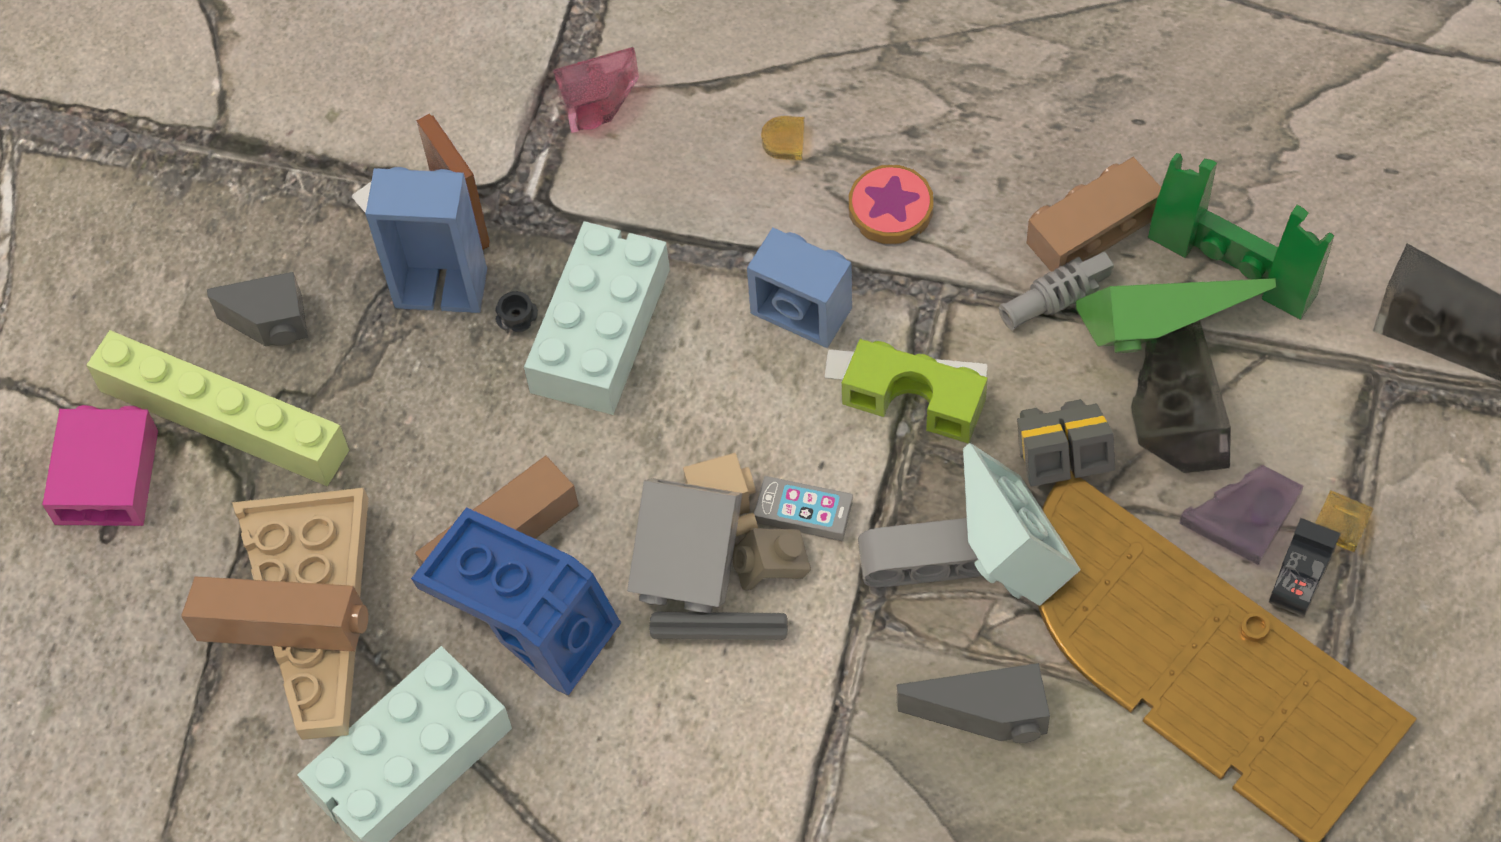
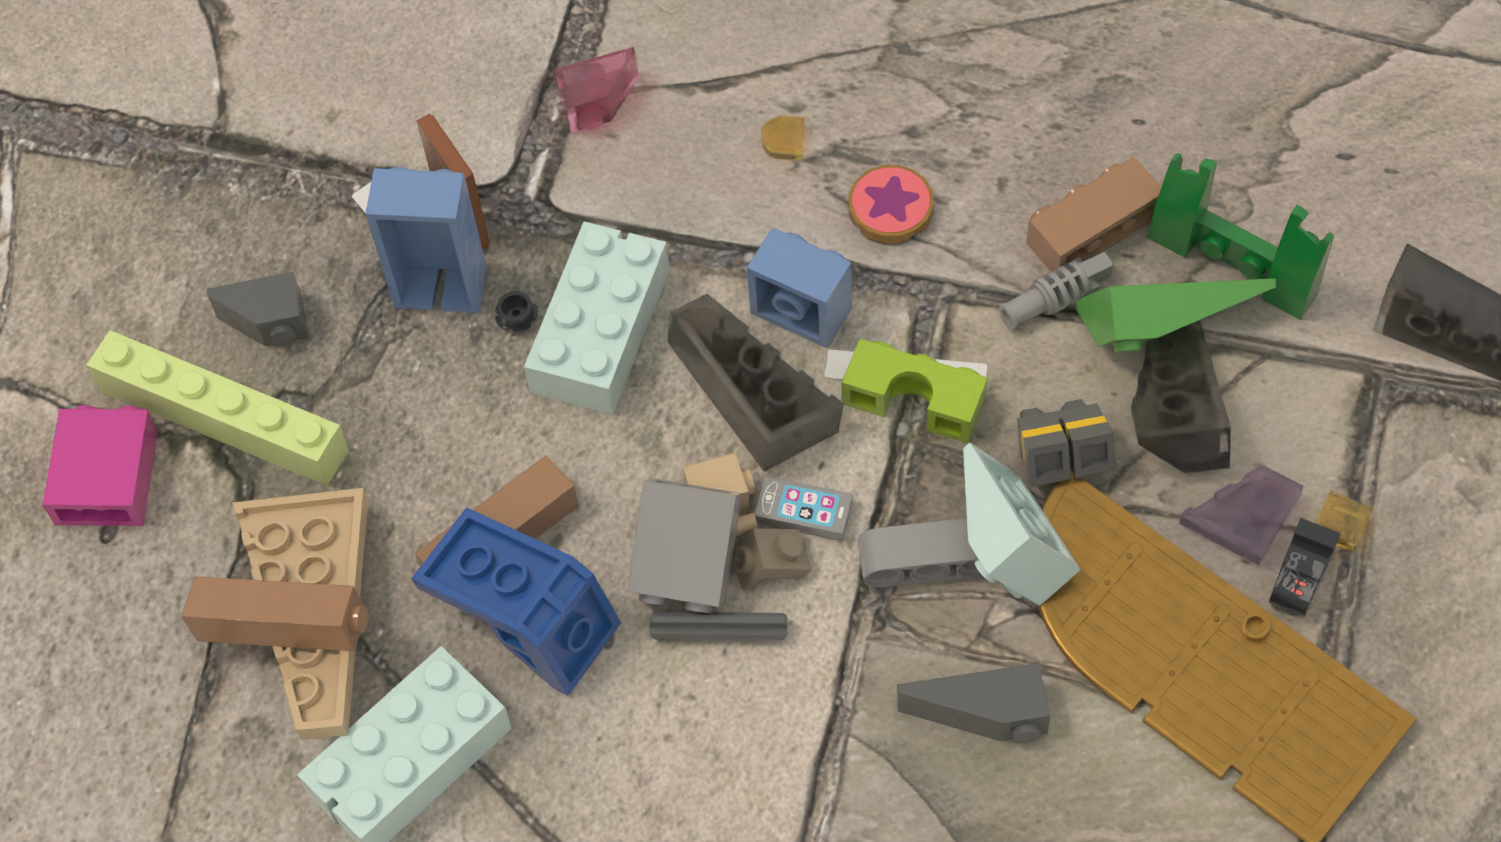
none -> clear smoke wedge [667,294,844,472]

